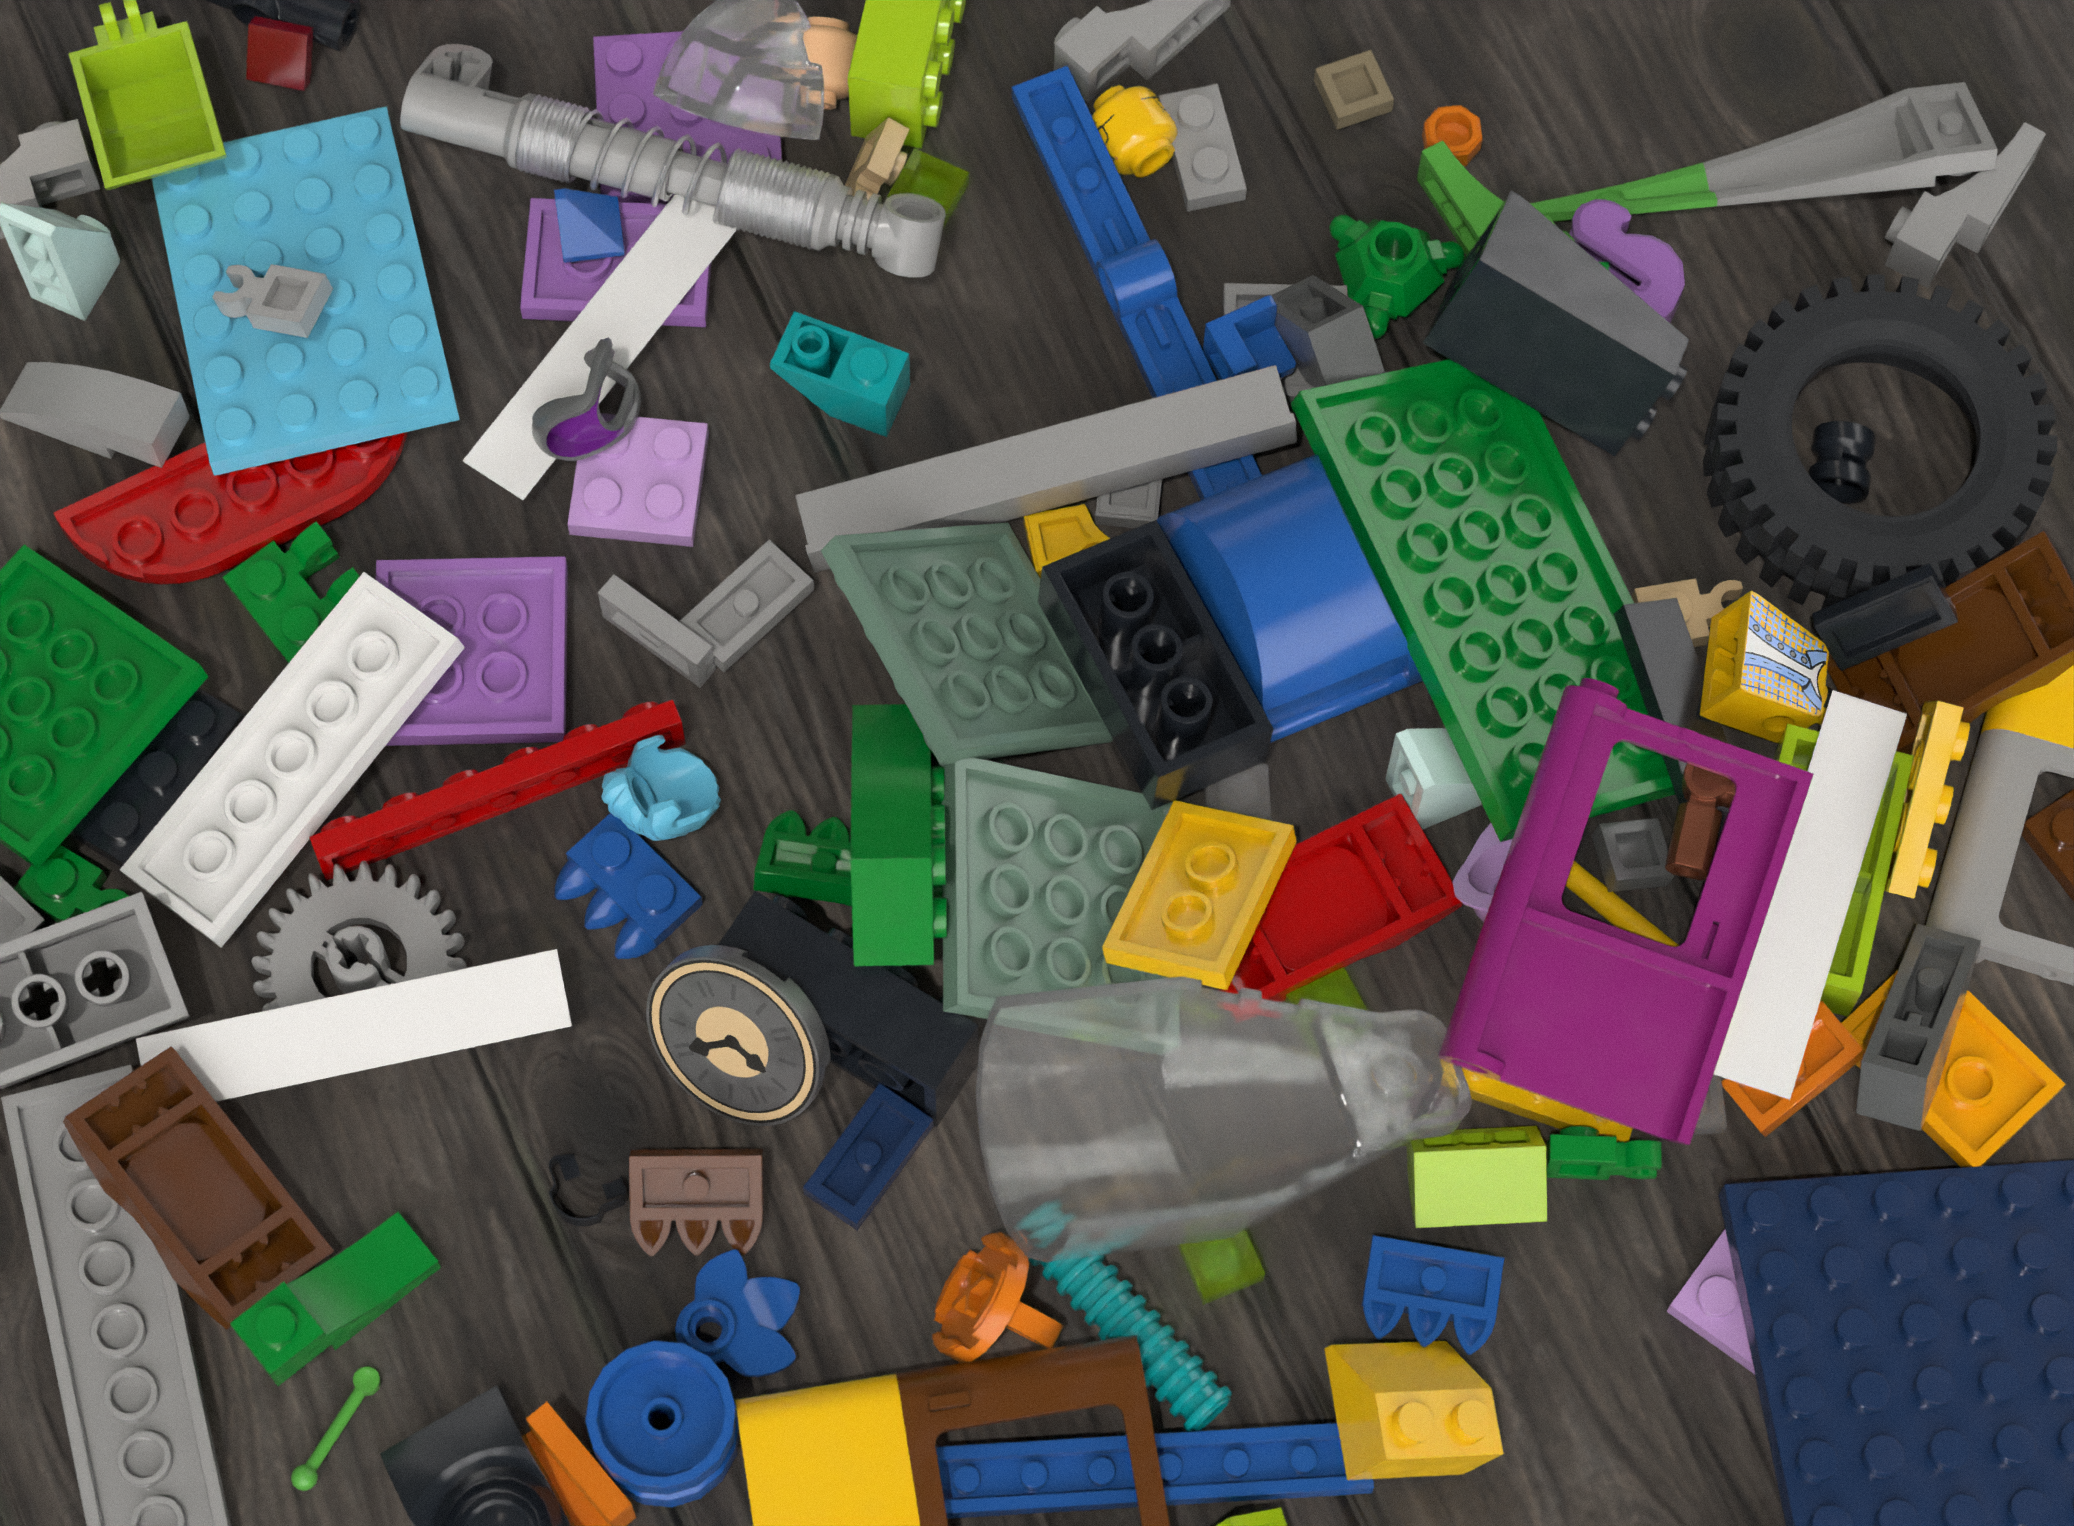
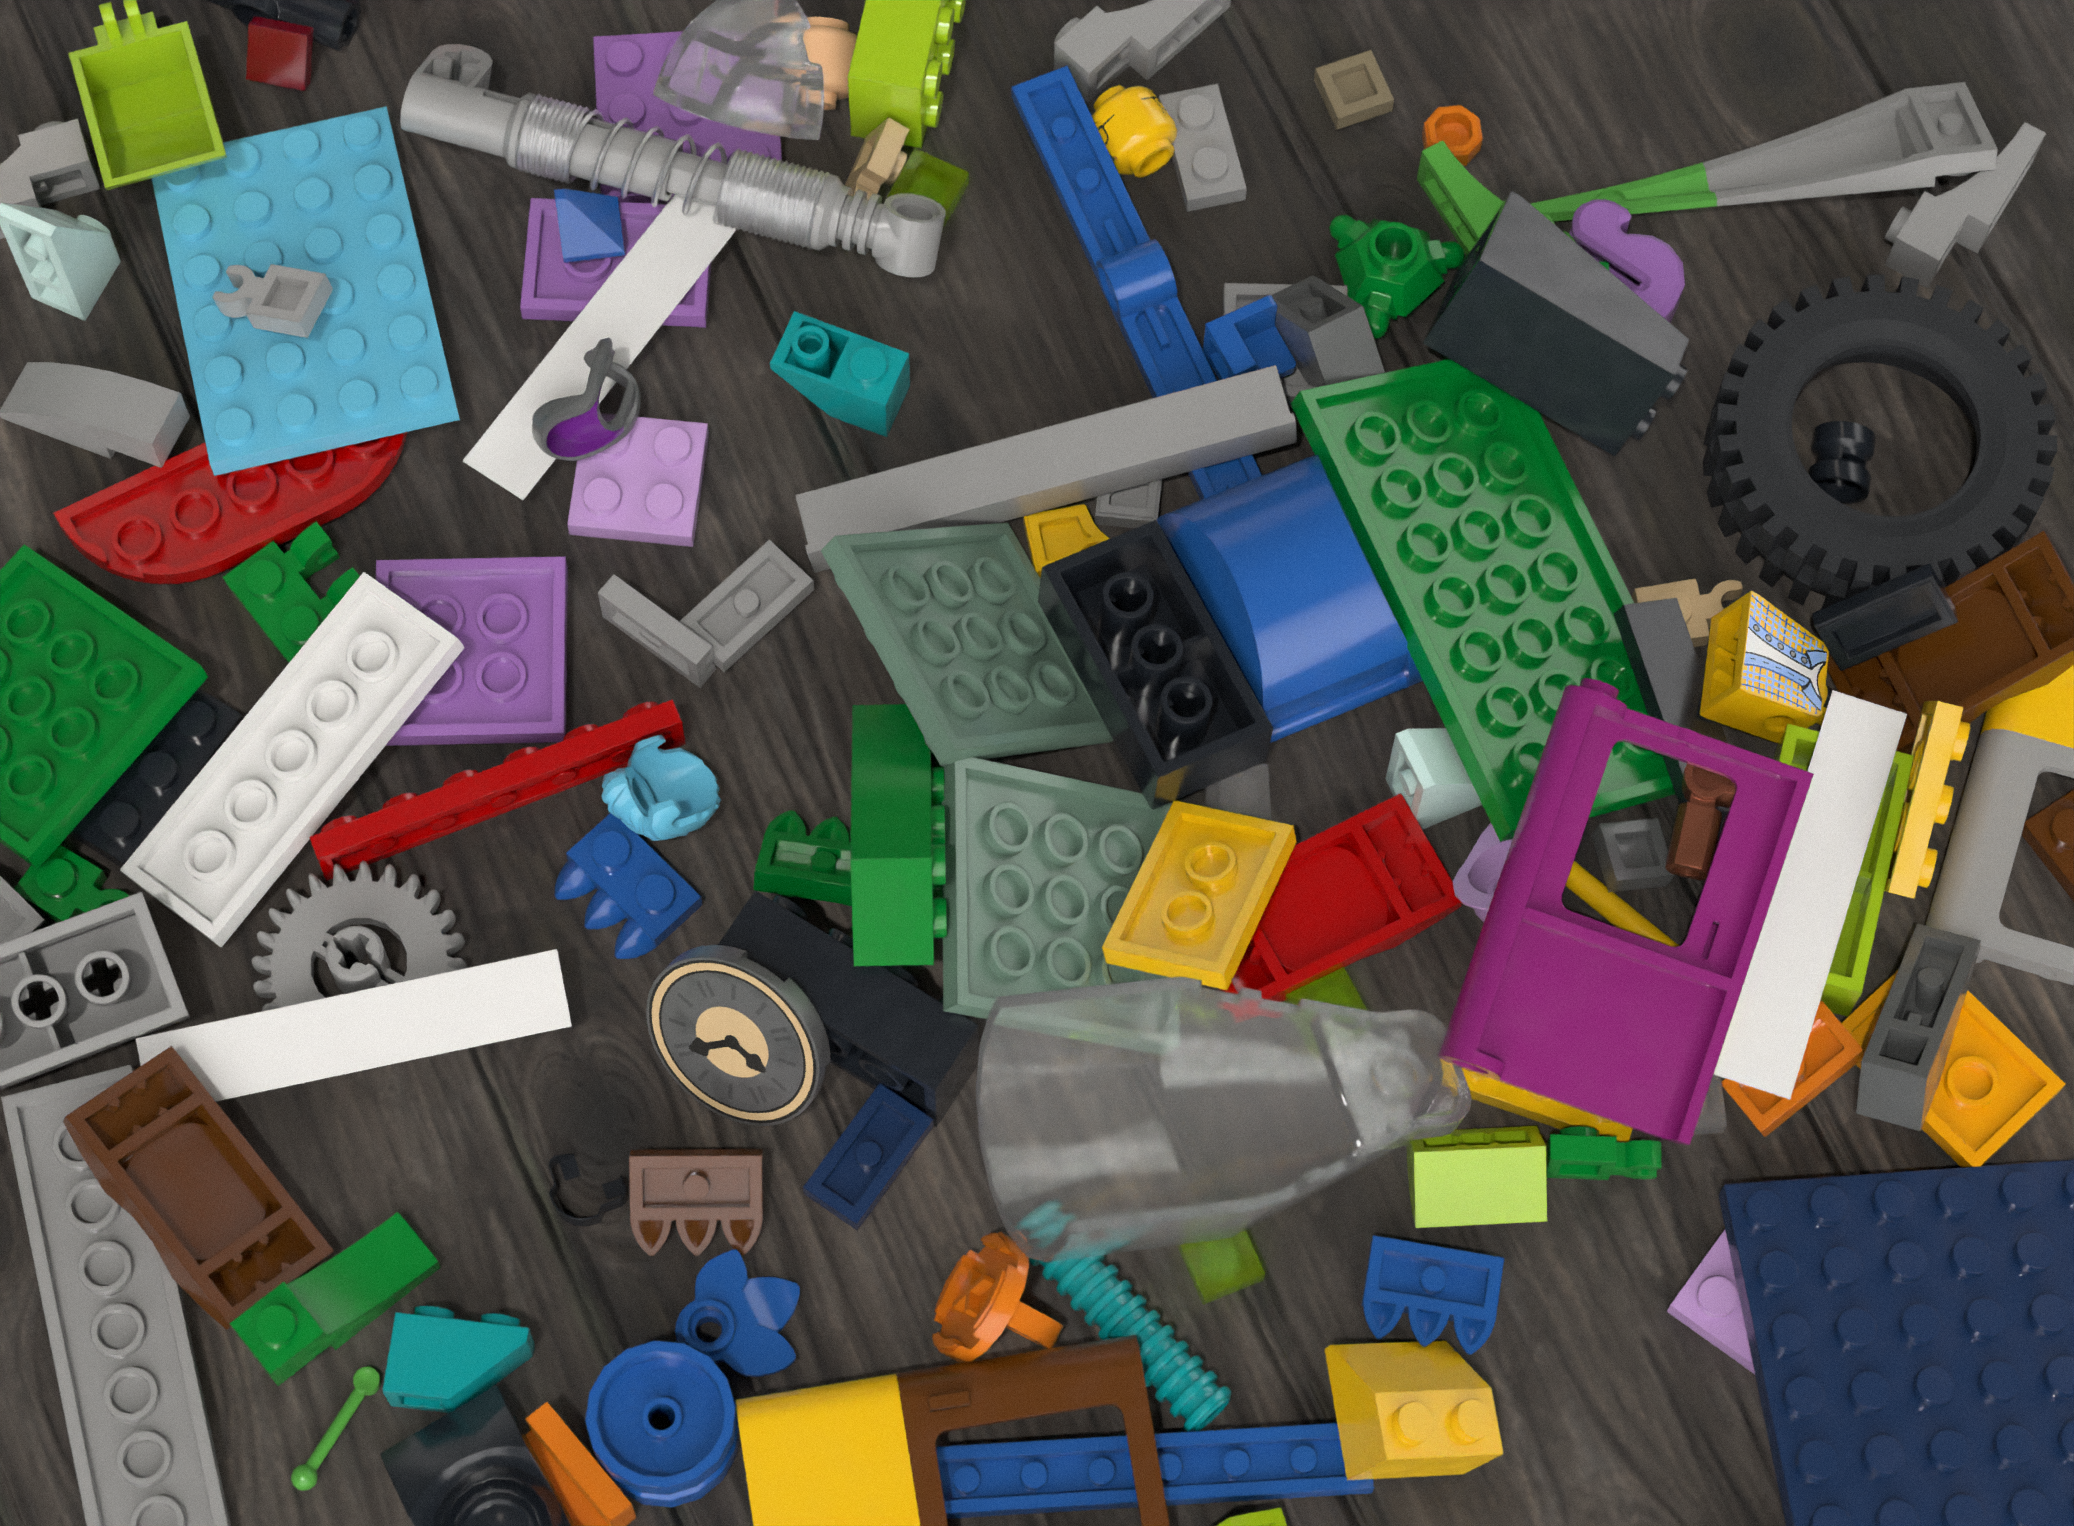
none -> teal slope [382,1306,535,1413]

